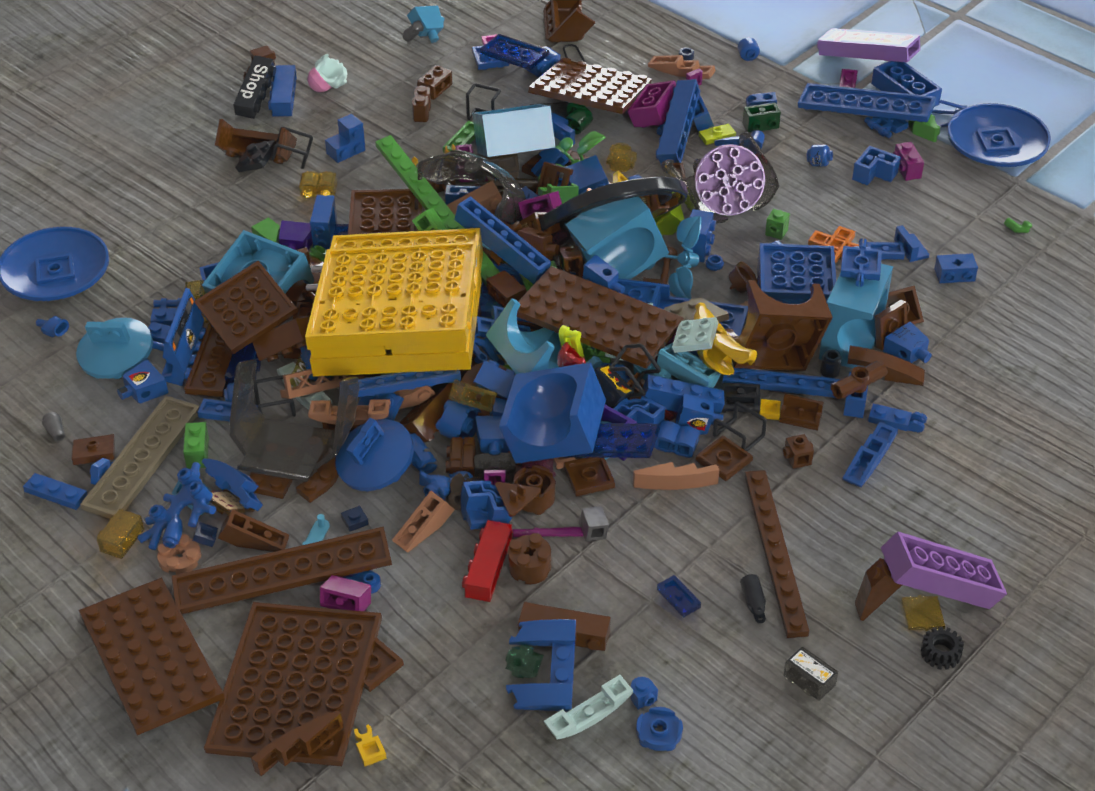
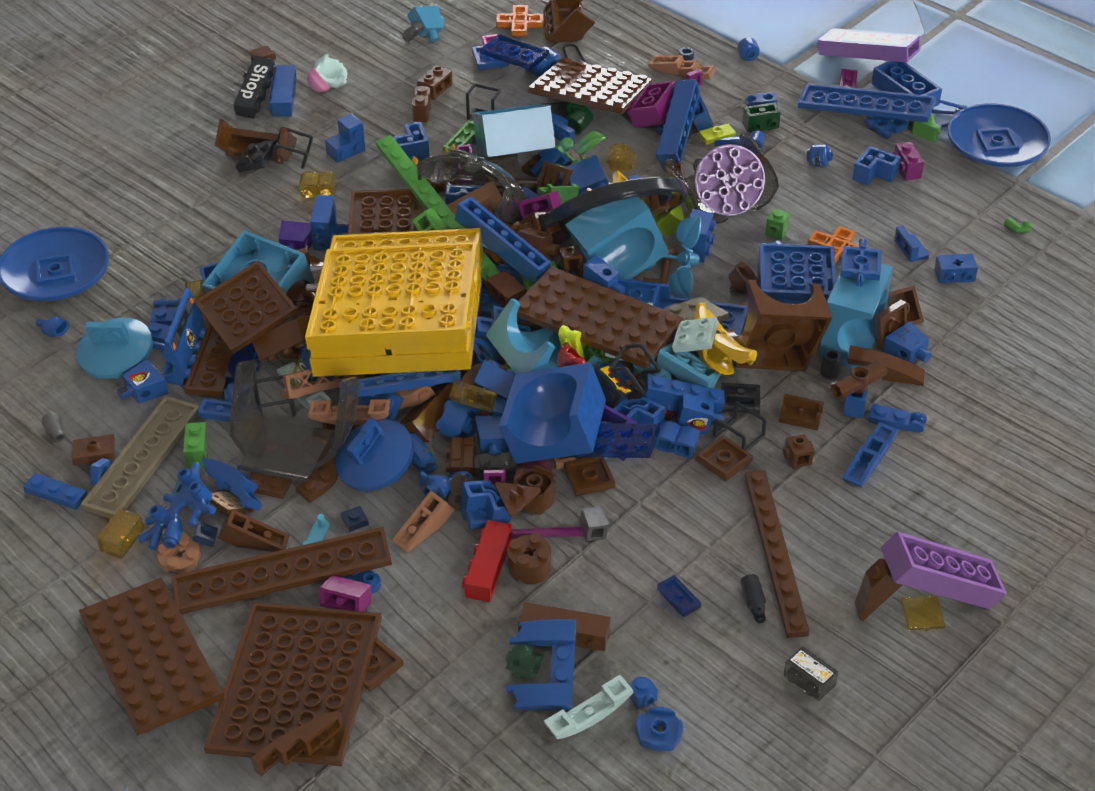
bright green slope [251,217,280,243] -> none
bright green plate [309,245,327,262] -> none
yellow plate [354,724,387,767] -> none
nougat slope [633,462,719,490] -> none
blue plate [706,255,724,271] -> none
blue plate [723,367,840,398] -> none
yellow plate [760,399,781,420] -> none
blue plate [866,242,905,260] -> none
black tyre [921,627,964,670] -> none
none -> blue brick [393,122,430,161]
none -> orange plate [496,5,543,37]

